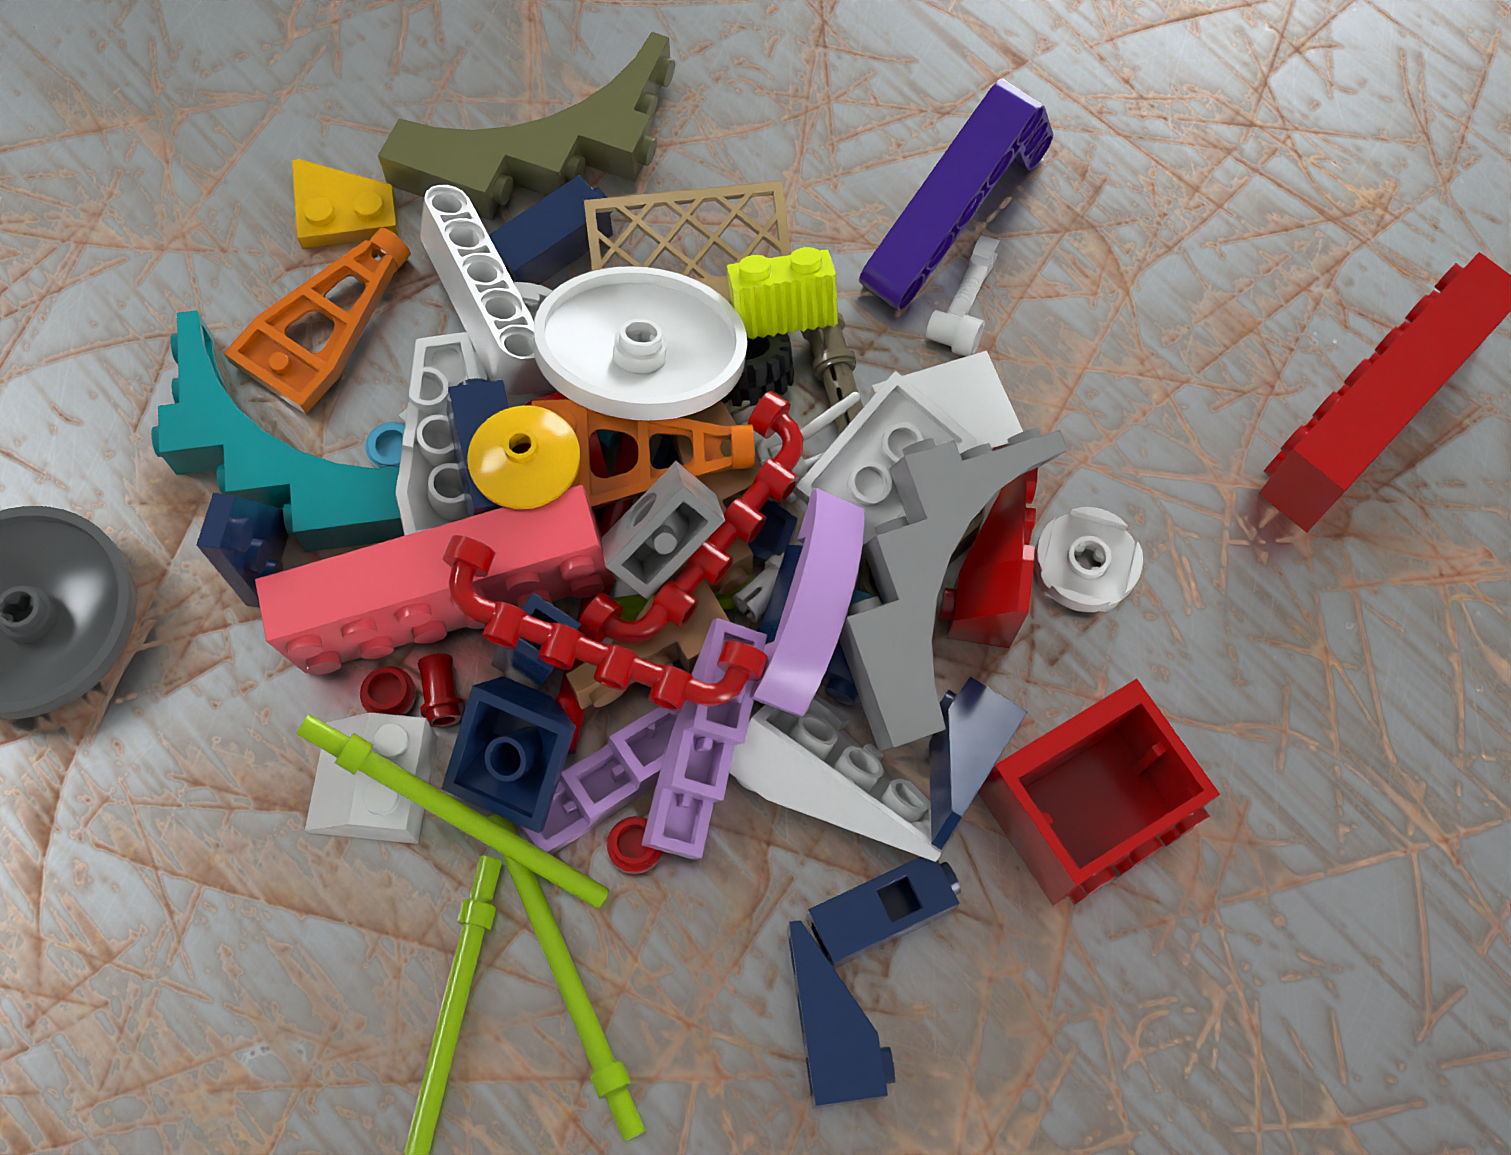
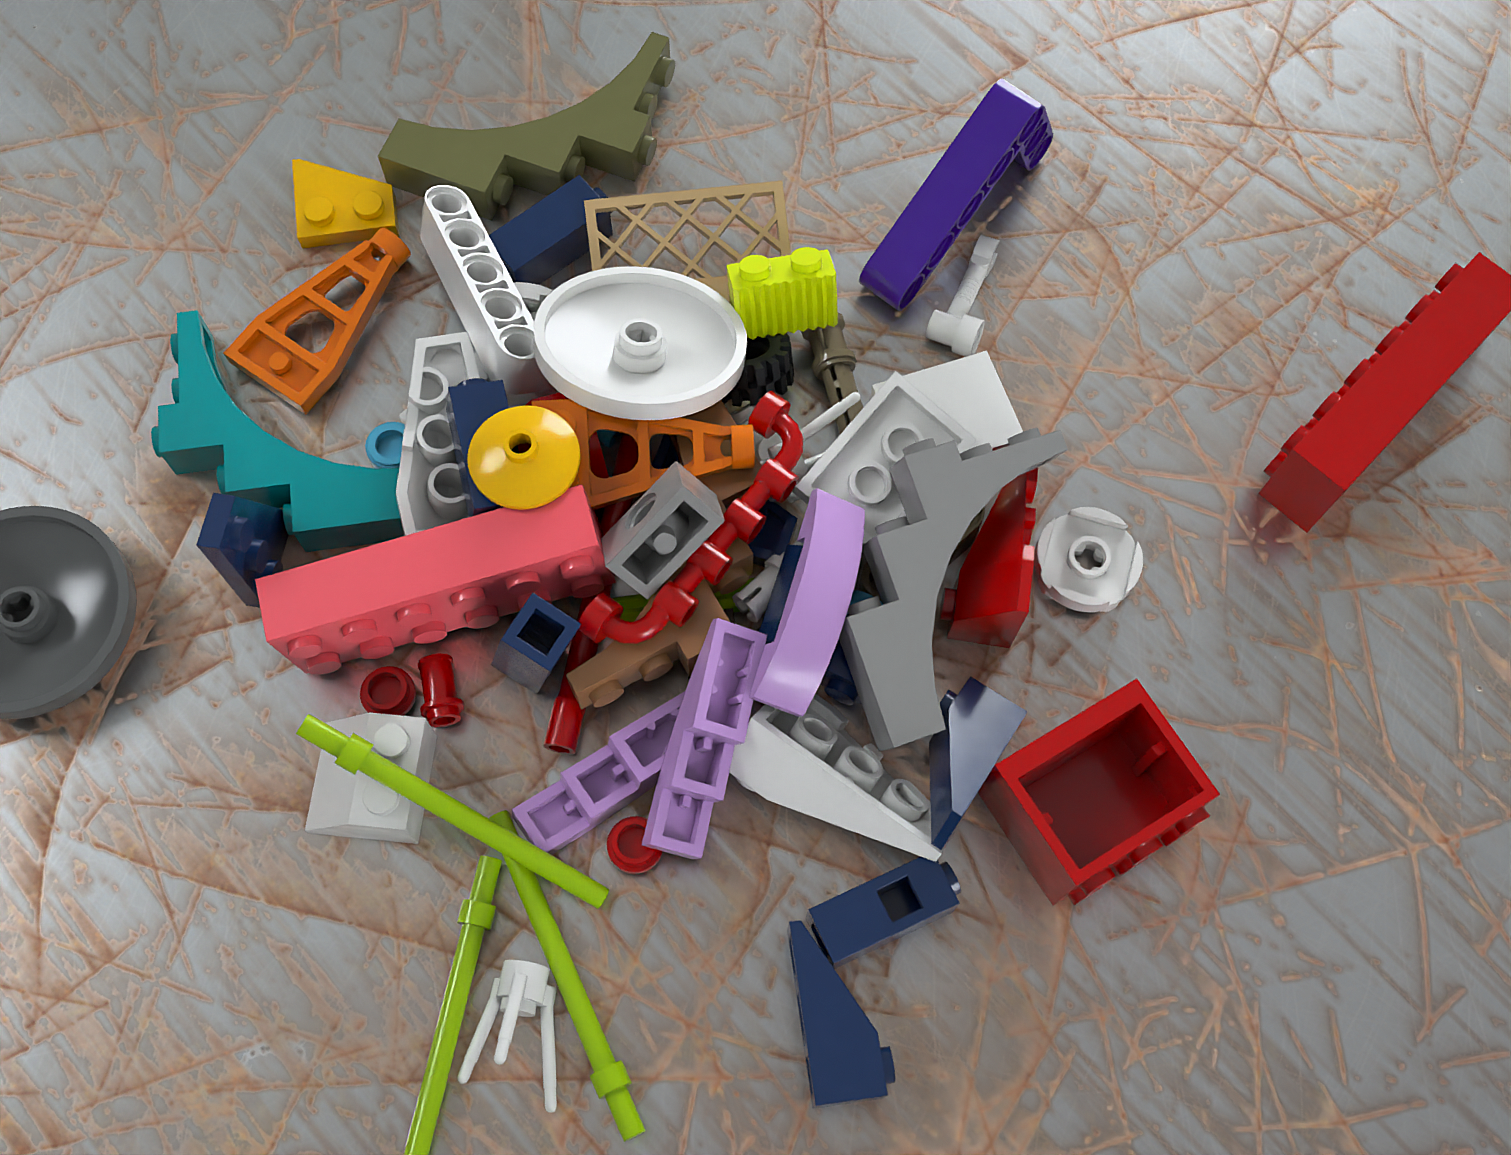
dark blue slope [441,676,576,833] -> none
red bar [443,535,768,711] -> none
none -> white plant [457,960,557,1113]

